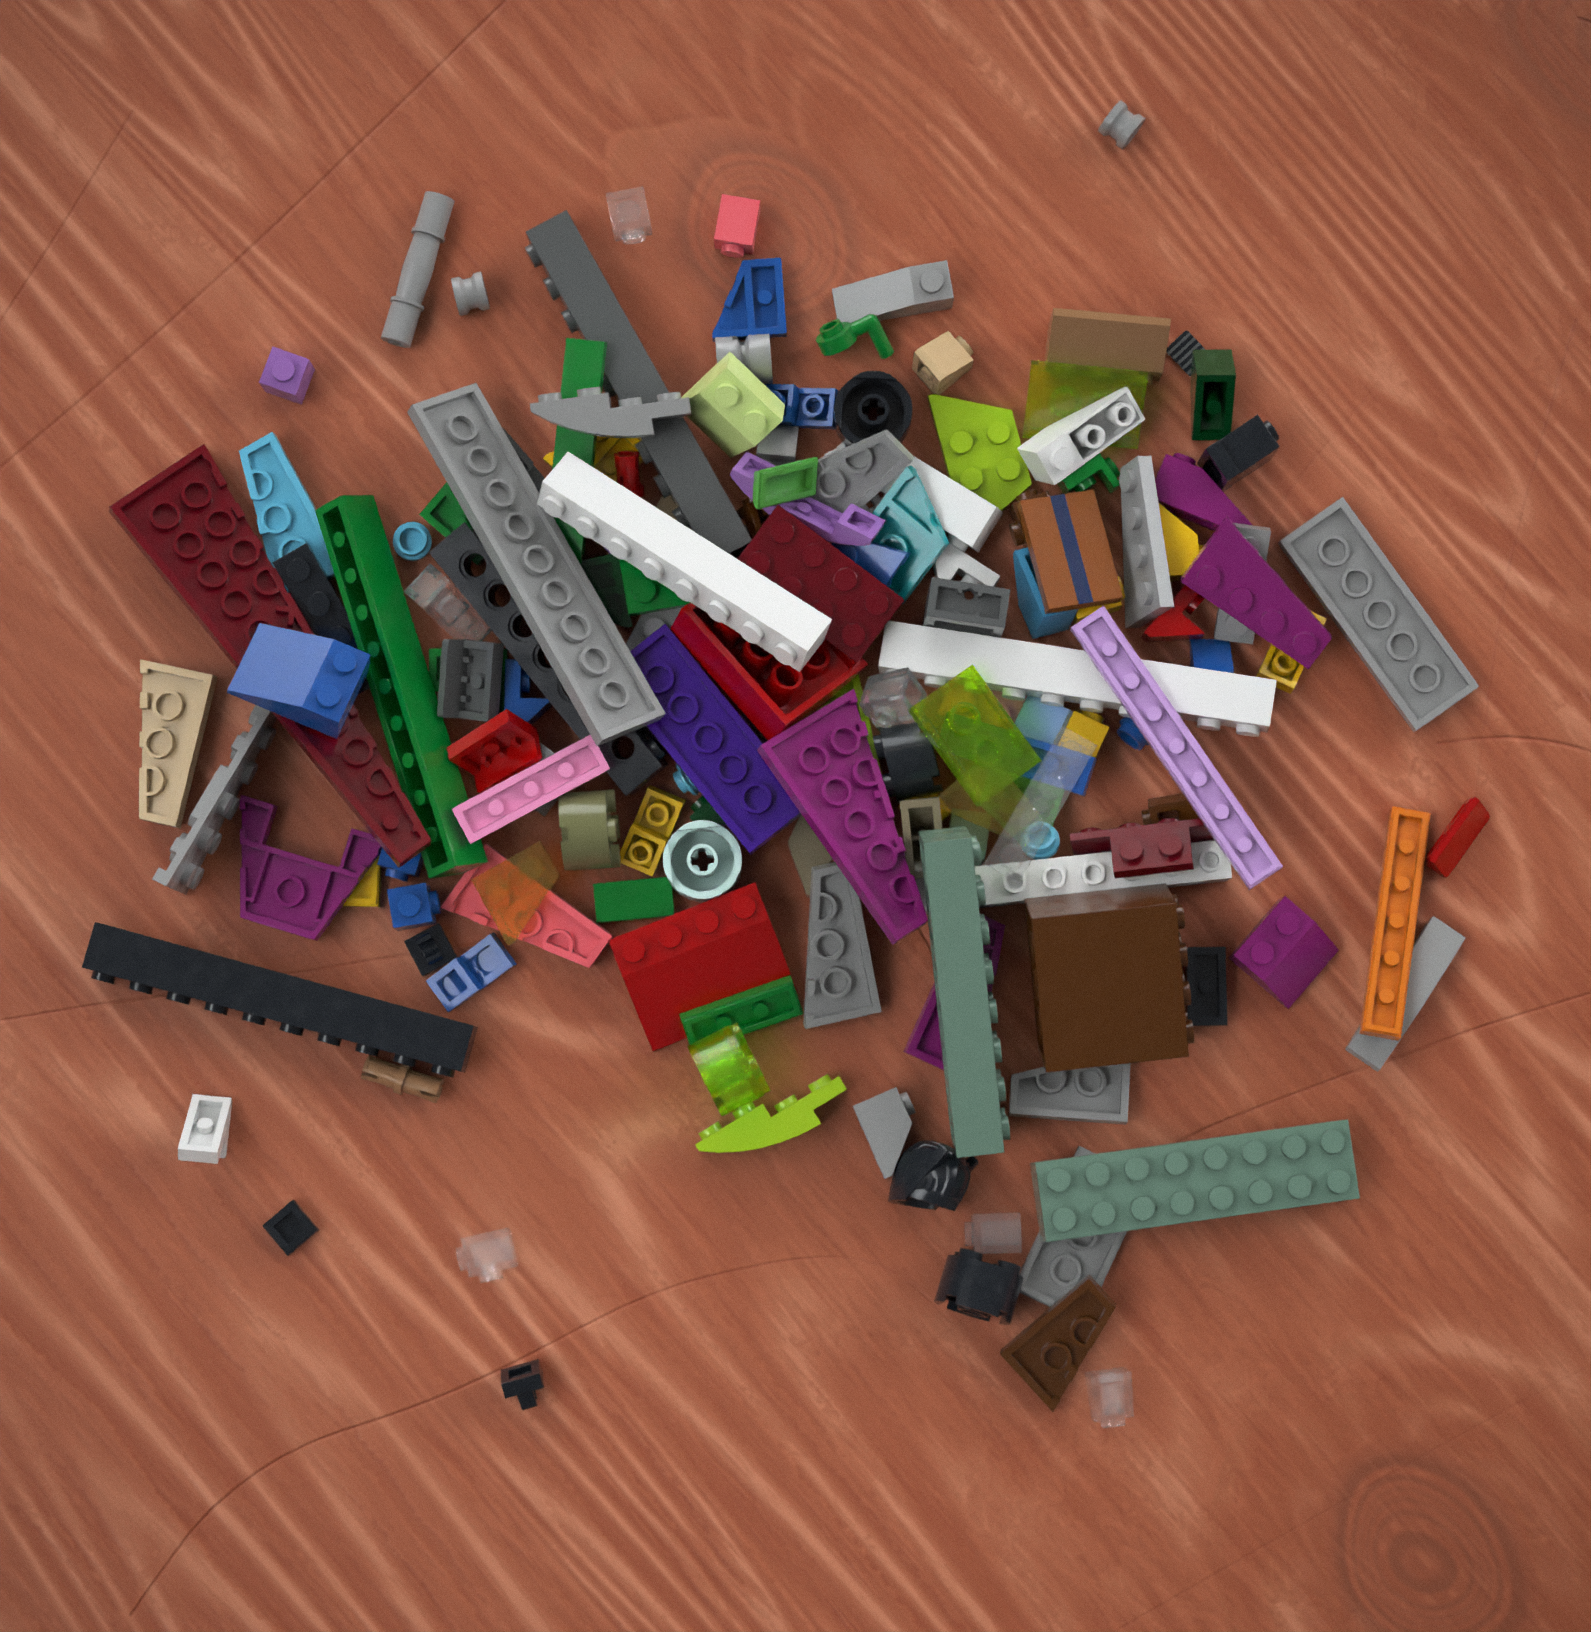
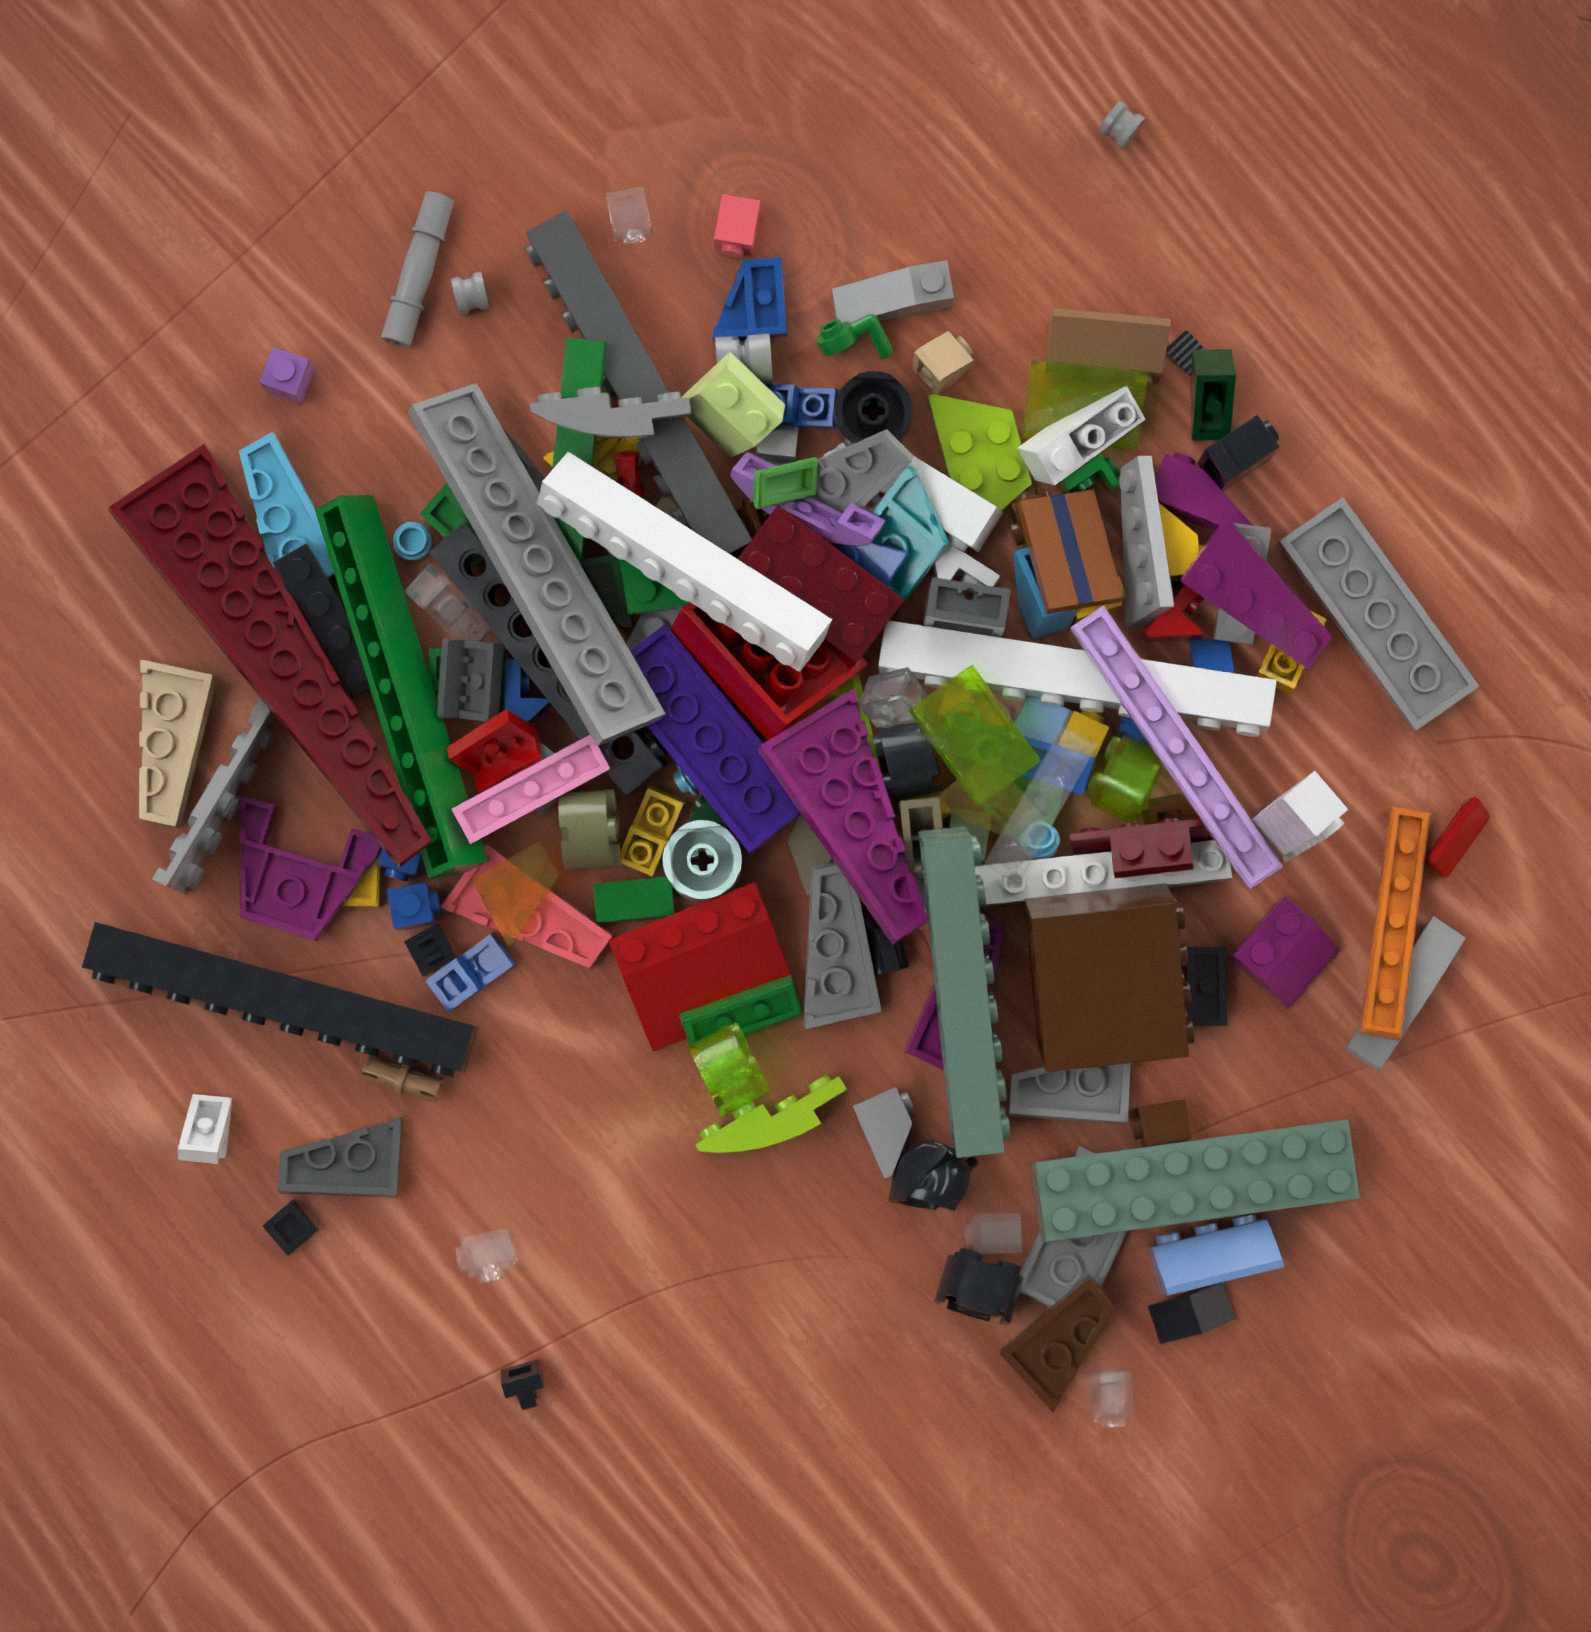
slope [227,623,371,739] -> none
none -> dark grey wing [278,1117,403,1198]
none -> black piece [861,903,909,975]
none -> clear neon green brick [1086,735,1163,823]
none -> reddish brown brick [1130,1099,1192,1147]
none -> black slope [1147,1282,1235,1344]
none -> medium blue slope [1148,1213,1284,1296]
none -> white brick [1251,771,1348,863]

